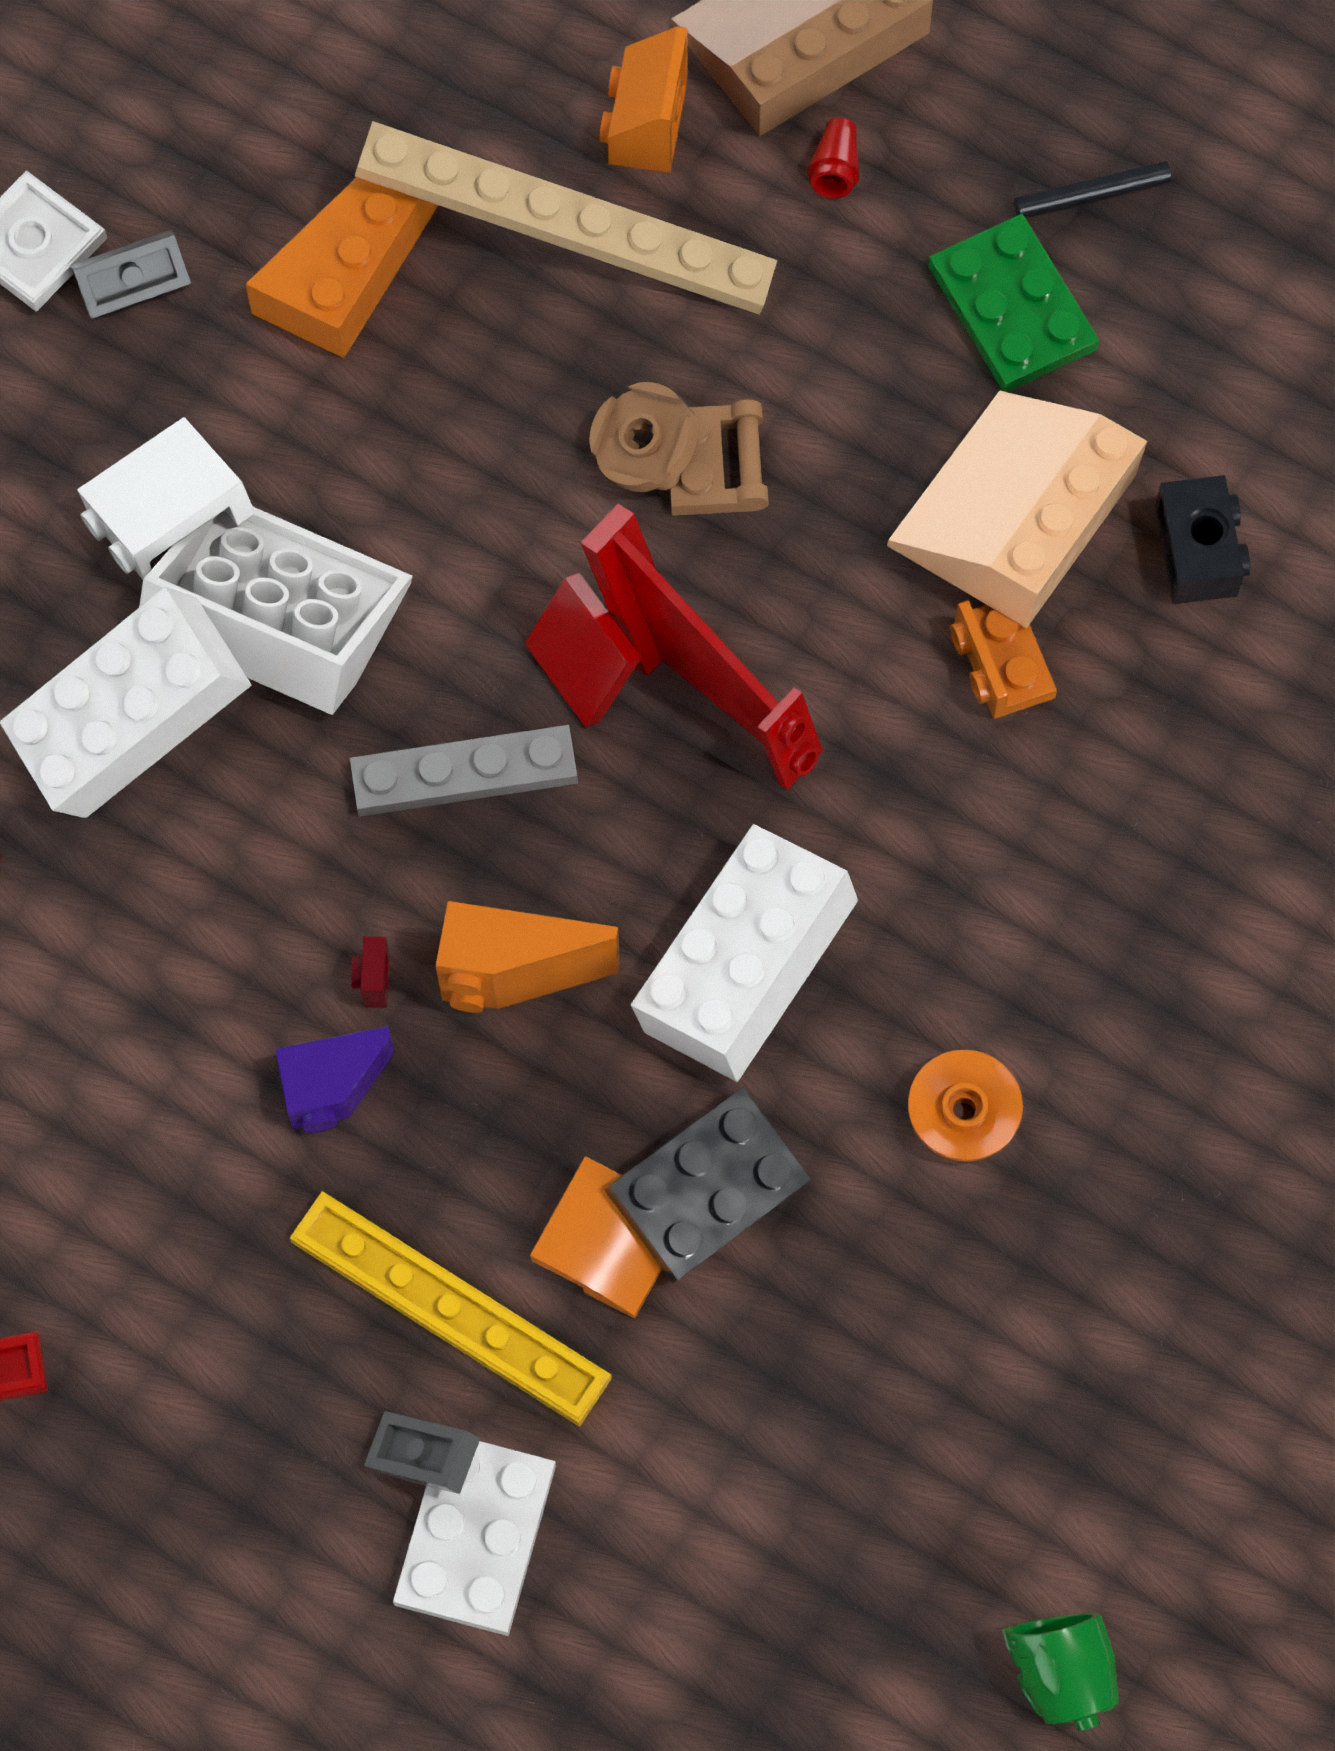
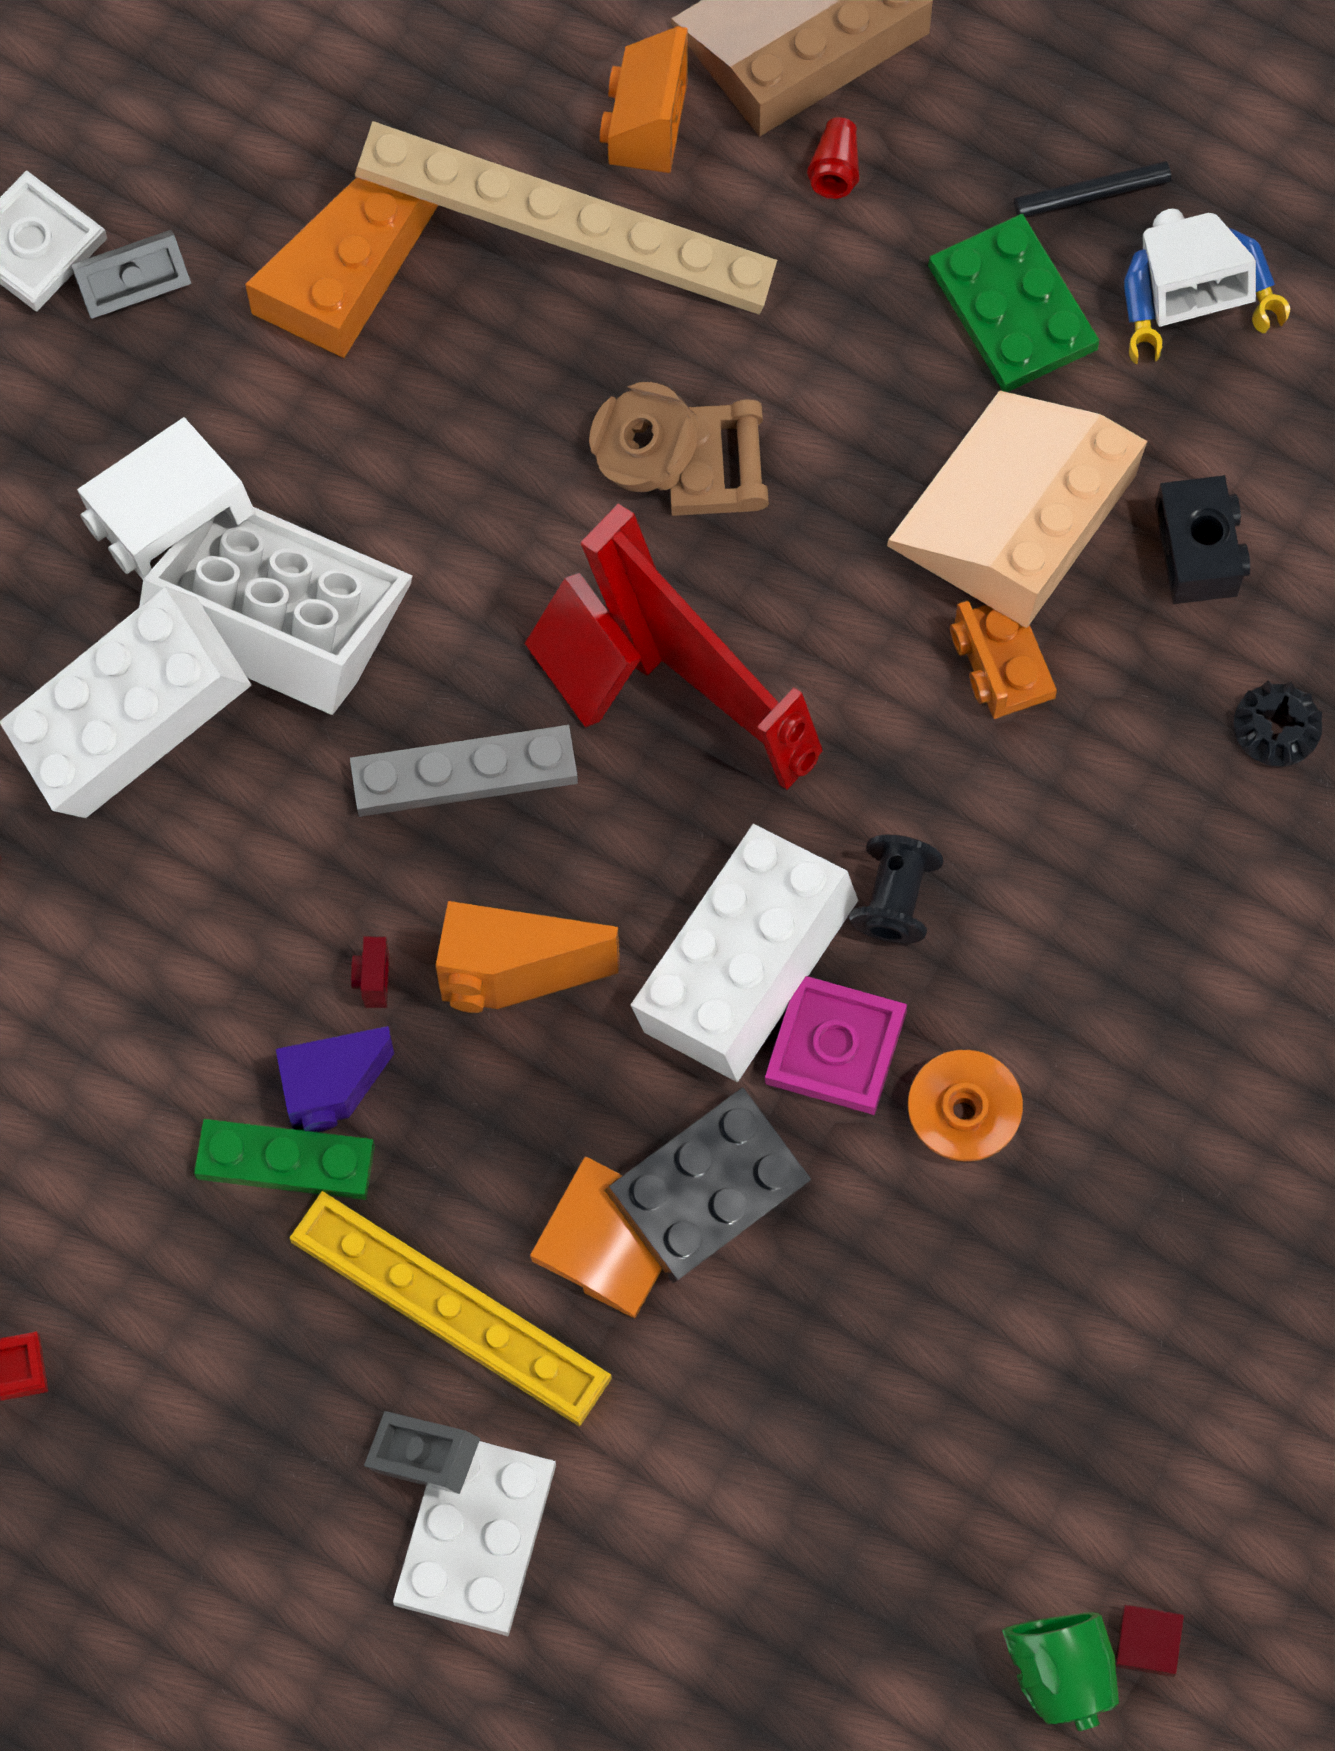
none -> green plate [194,1119,375,1200]
none -> dark pink plate [765,976,907,1115]
none -> black hose [849,834,944,944]
none -> dark red tile [1115,1605,1184,1677]
none -> white torso [1124,209,1290,364]
none -> black gear [1234,680,1322,766]

